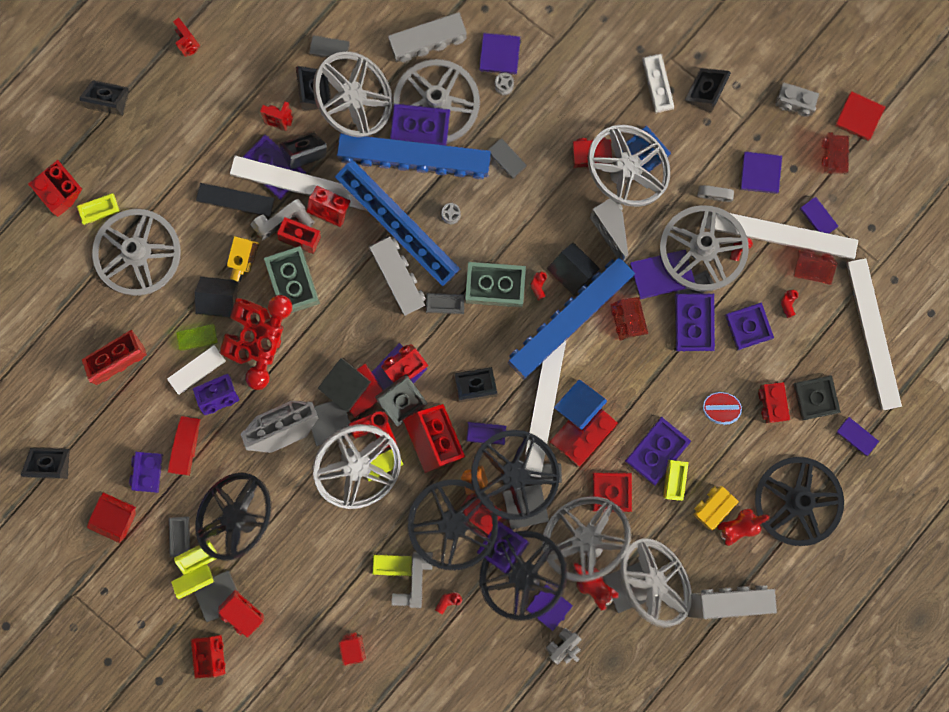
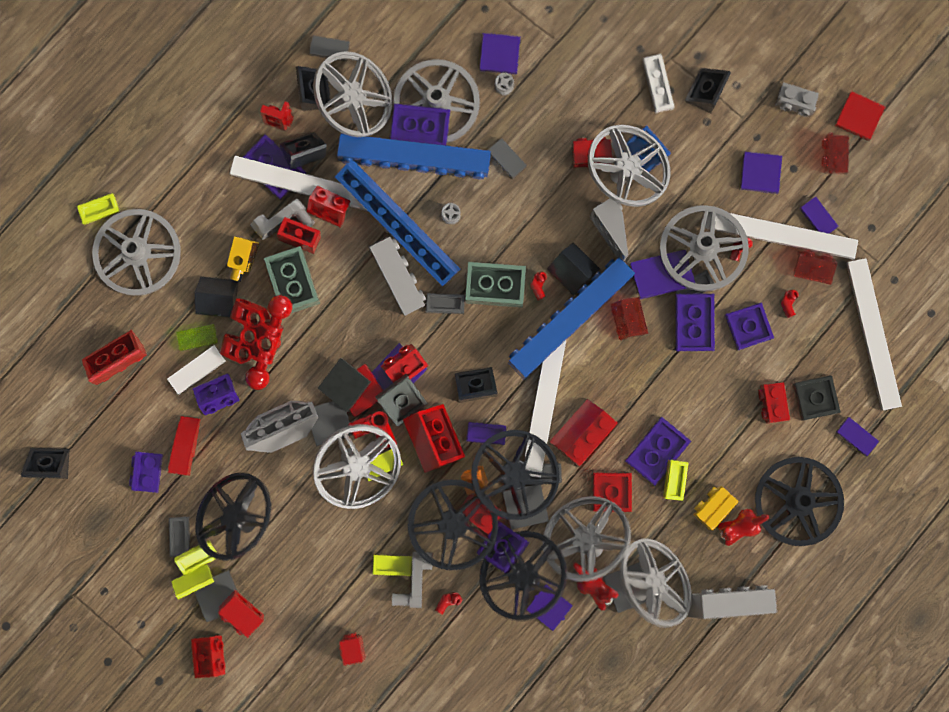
red slope [28,160,82,217] -> none
black slope [79,80,129,116] -> none
red slope [87,492,136,543] -> none
red bracket [173,17,200,57] -> none
black tile [196,183,275,218] -> none
light grey brick [388,13,467,62] -> none
light grey hips [546,628,582,665] -> none
blue tile [554,379,607,430] -> none
light grey beam [697,185,734,202] -> none
red piece [703,392,742,425] -> none

